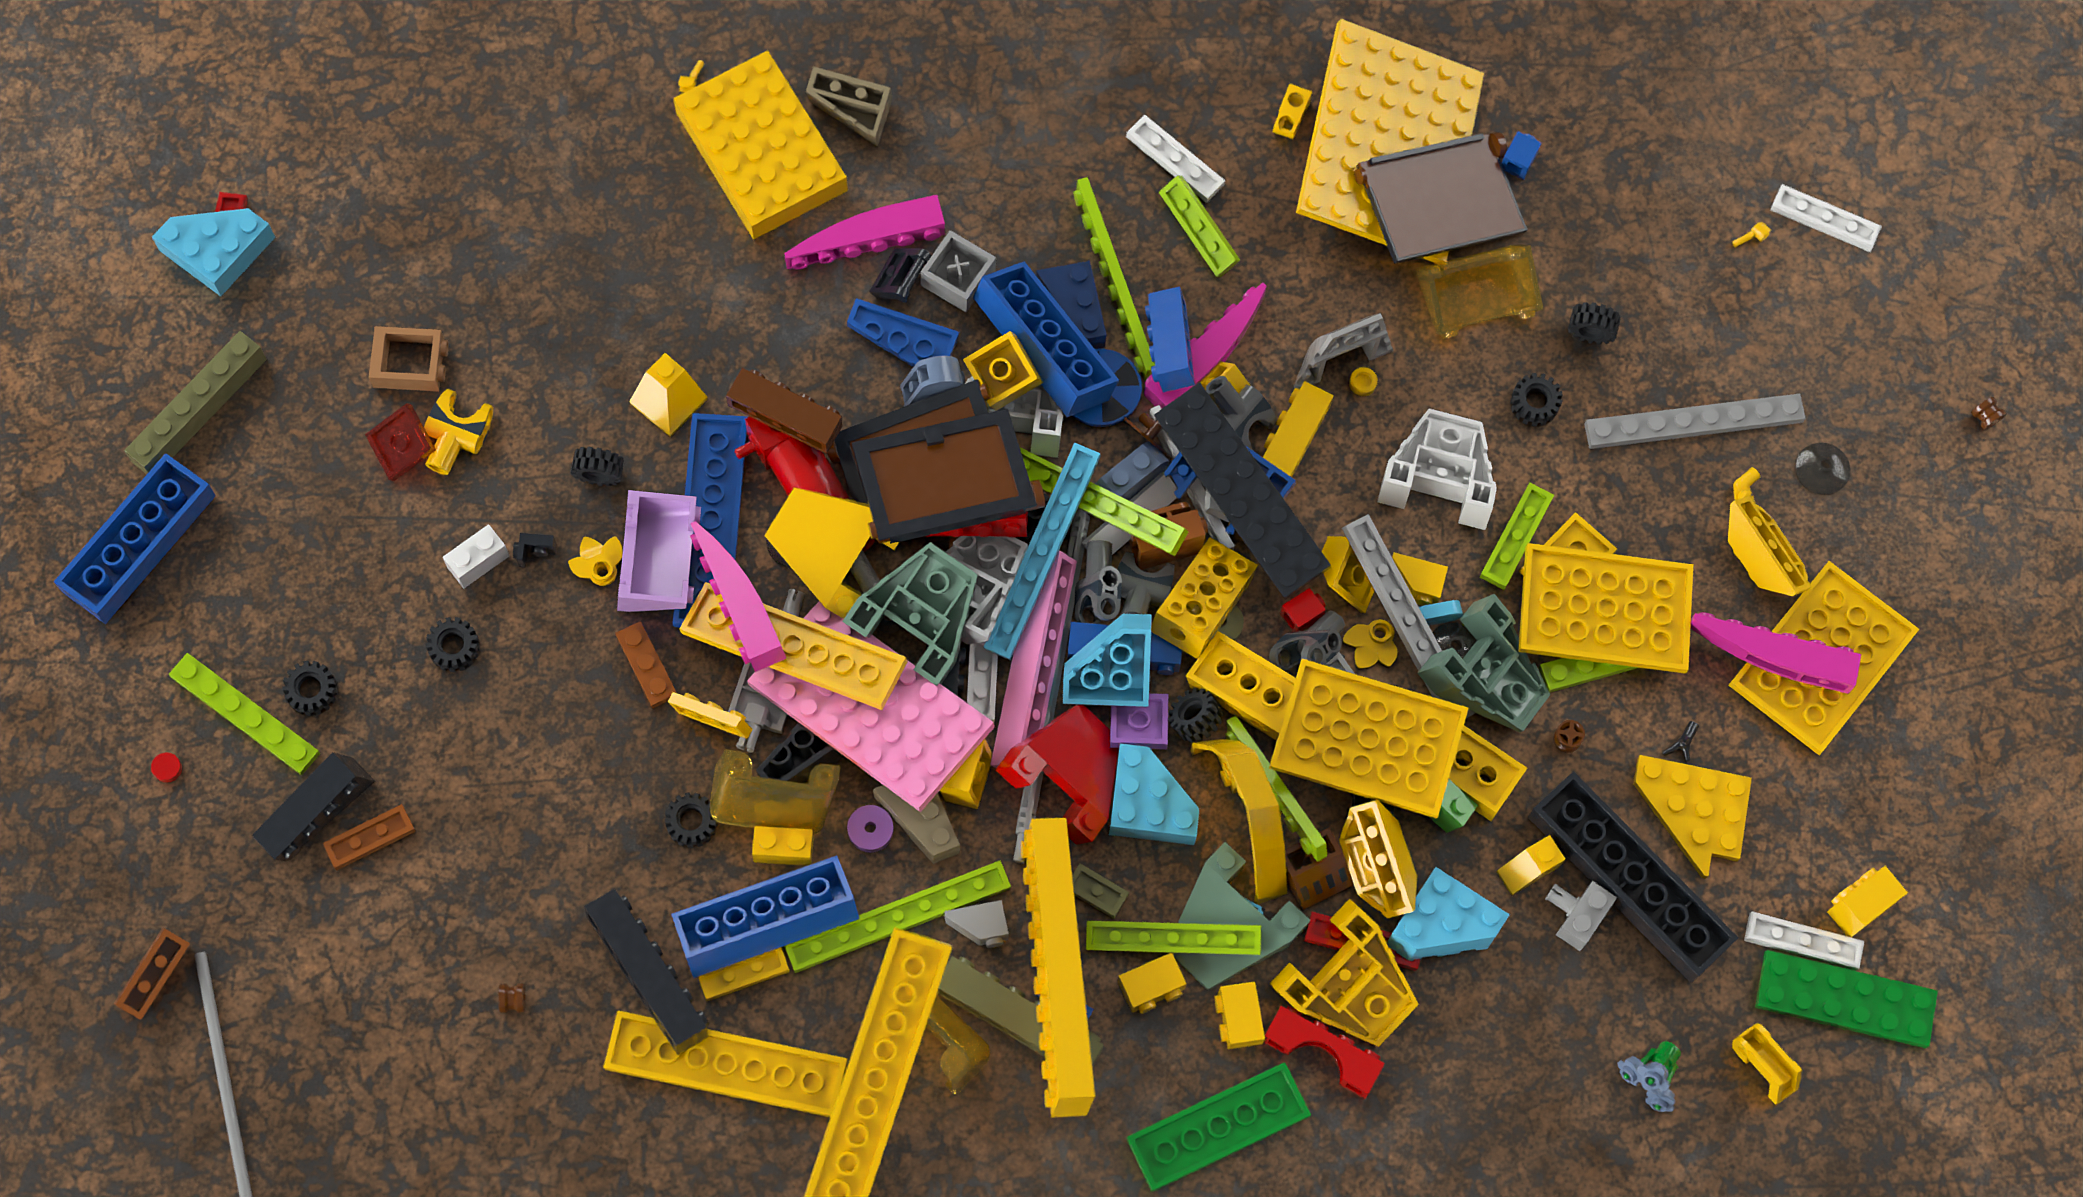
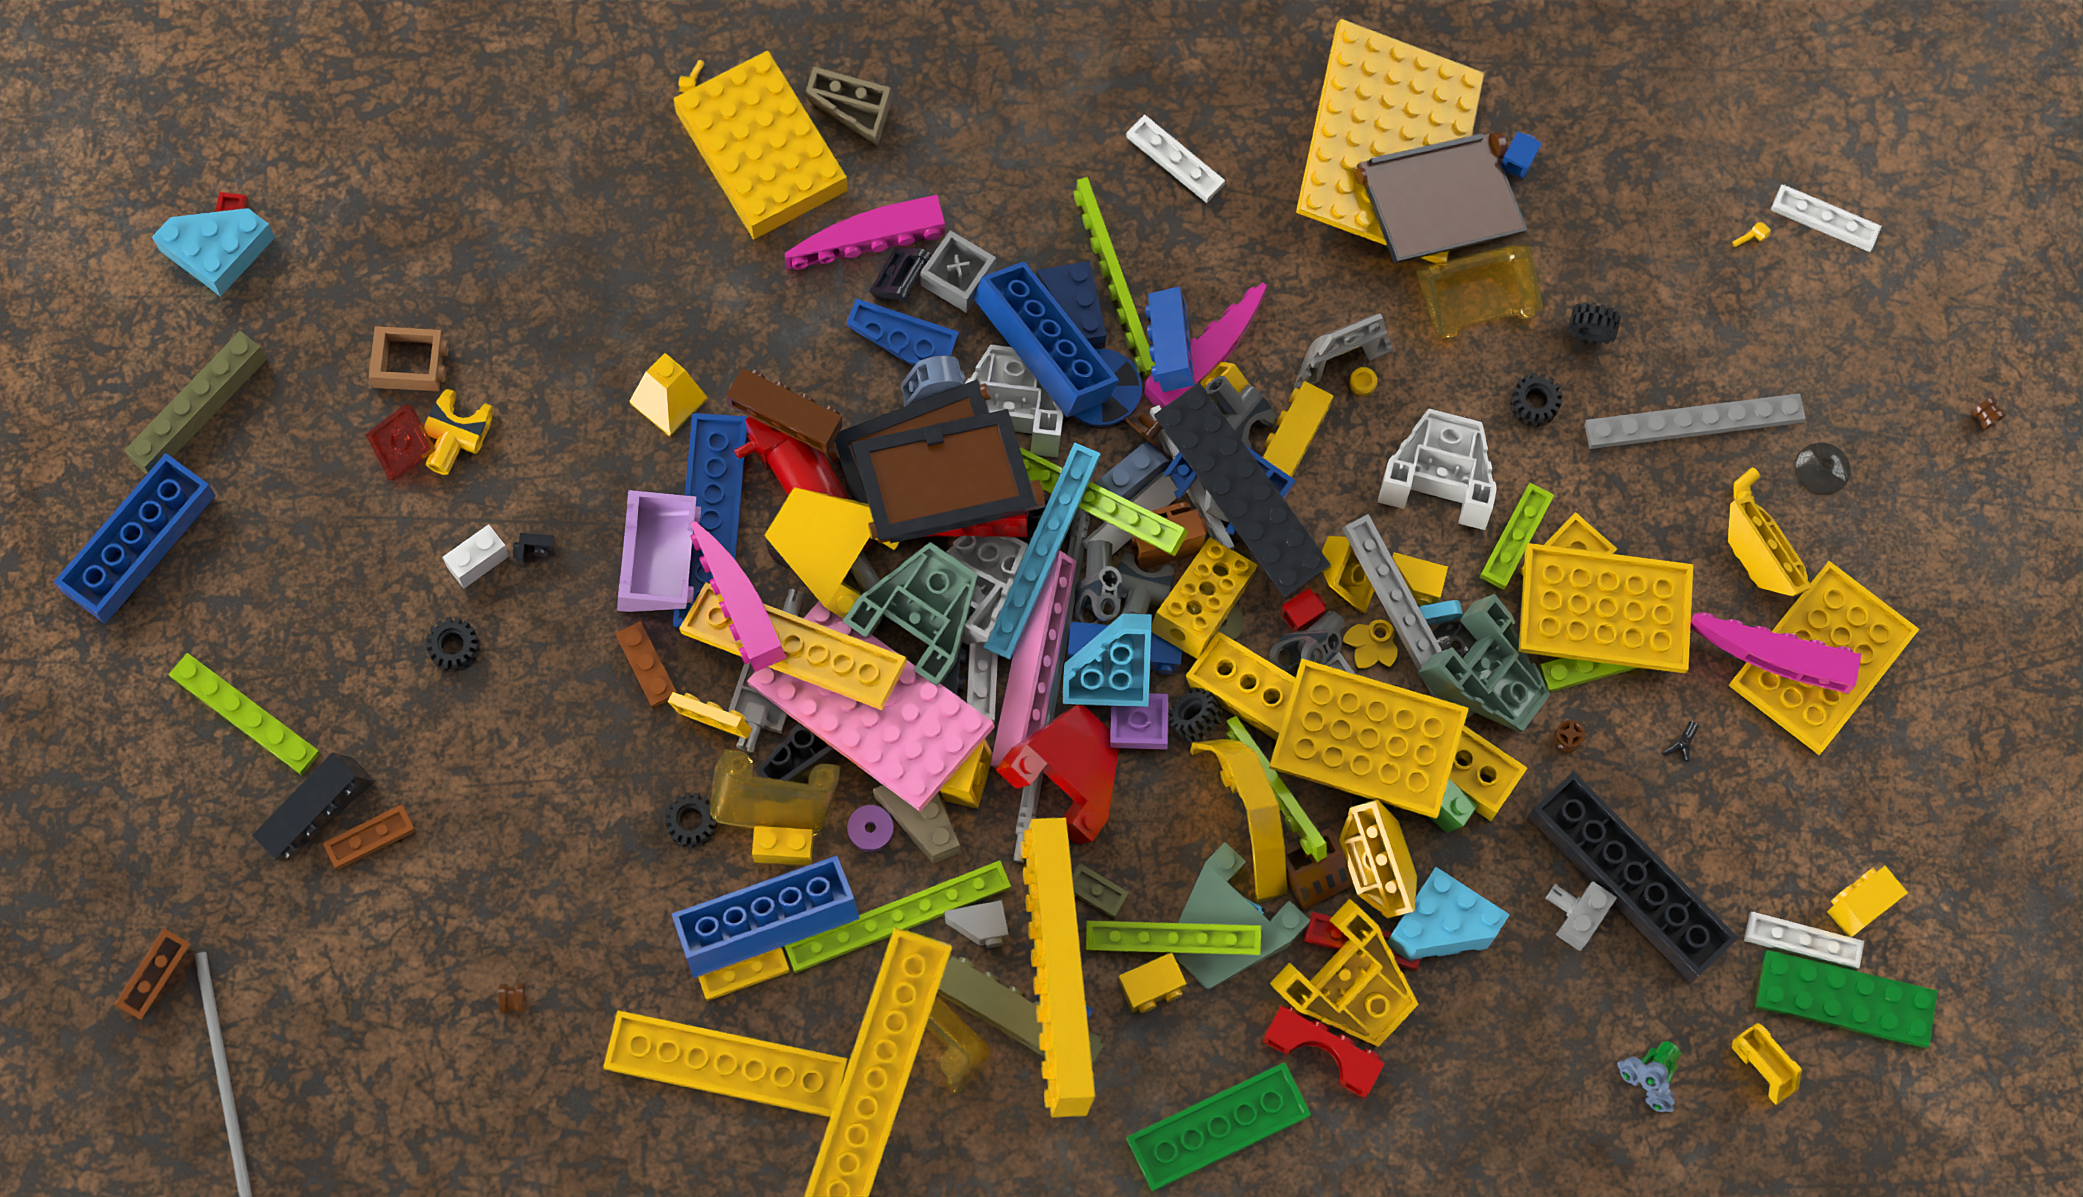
red tile [151,752,182,783] -> none
black tyre [282,660,338,716] -> none
yellow plate [568,536,623,586] -> none
black tyre [571,447,624,486] -> none
black brick [584,888,709,1055] -> none
yellow brick [963,331,1044,411] -> none
medium azure brick [1109,744,1200,845] -> none
lime plate [1159,175,1240,277] -> none
yellow brick [1214,982,1265,1049] -> none
yellow leg [1273,84,1312,139] -> none
yellow slope [1496,835,1565,895] -> none
yellow wing [1633,755,1752,879] -> none

